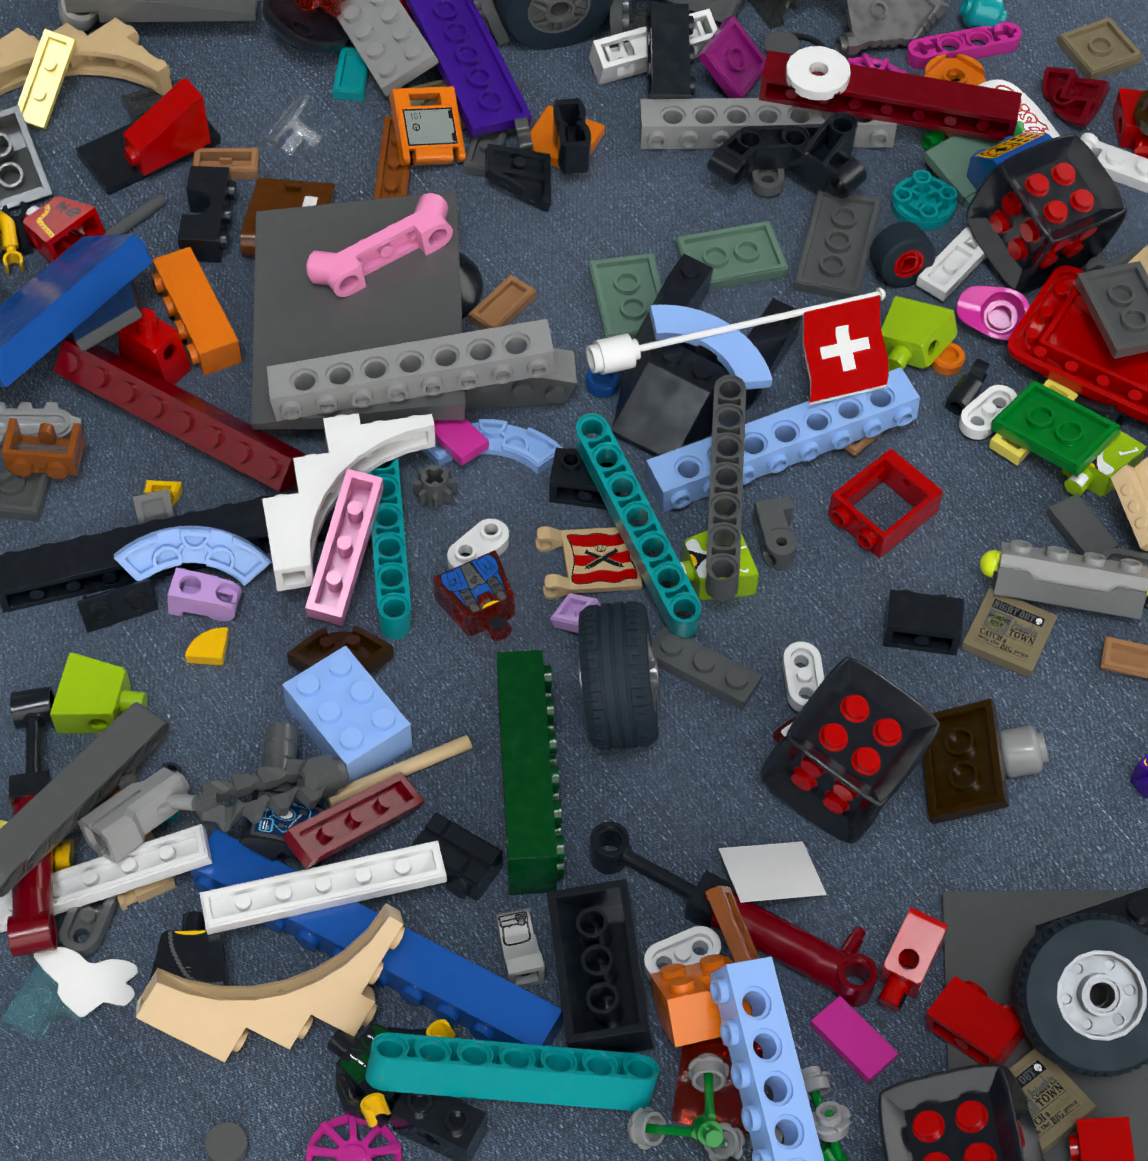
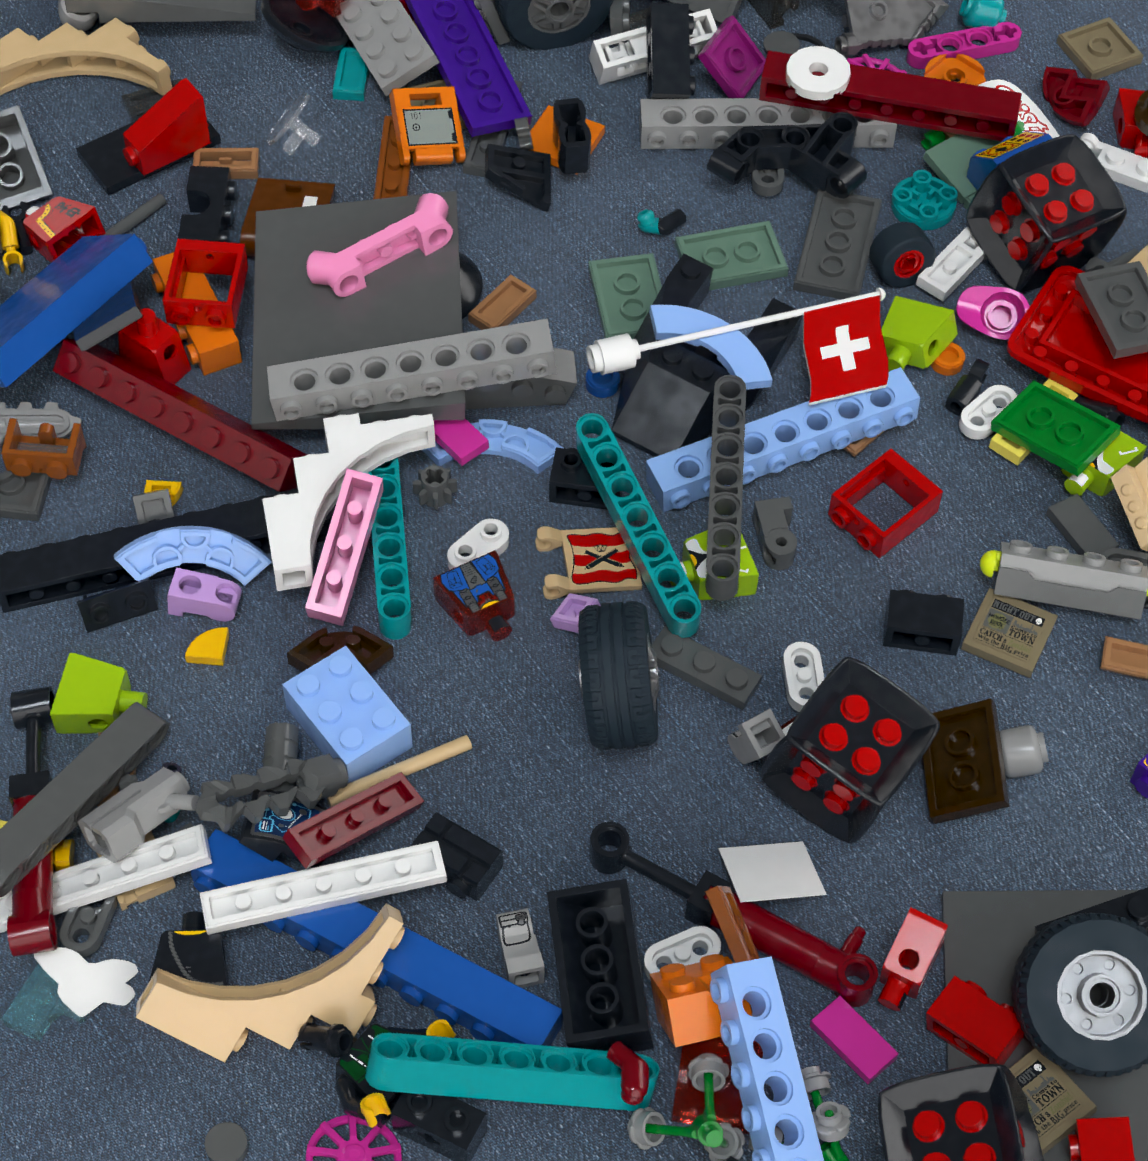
light yellow plate [17,29,76,131] -> none
dark green brick [497,650,565,895] -> none
none -> red window [162,238,248,328]
none -> black pin [298,1022,353,1058]
none -> dark red arm [607,1041,649,1105]
none -> arm [637,209,687,235]
none -> light grey leg [728,708,785,764]

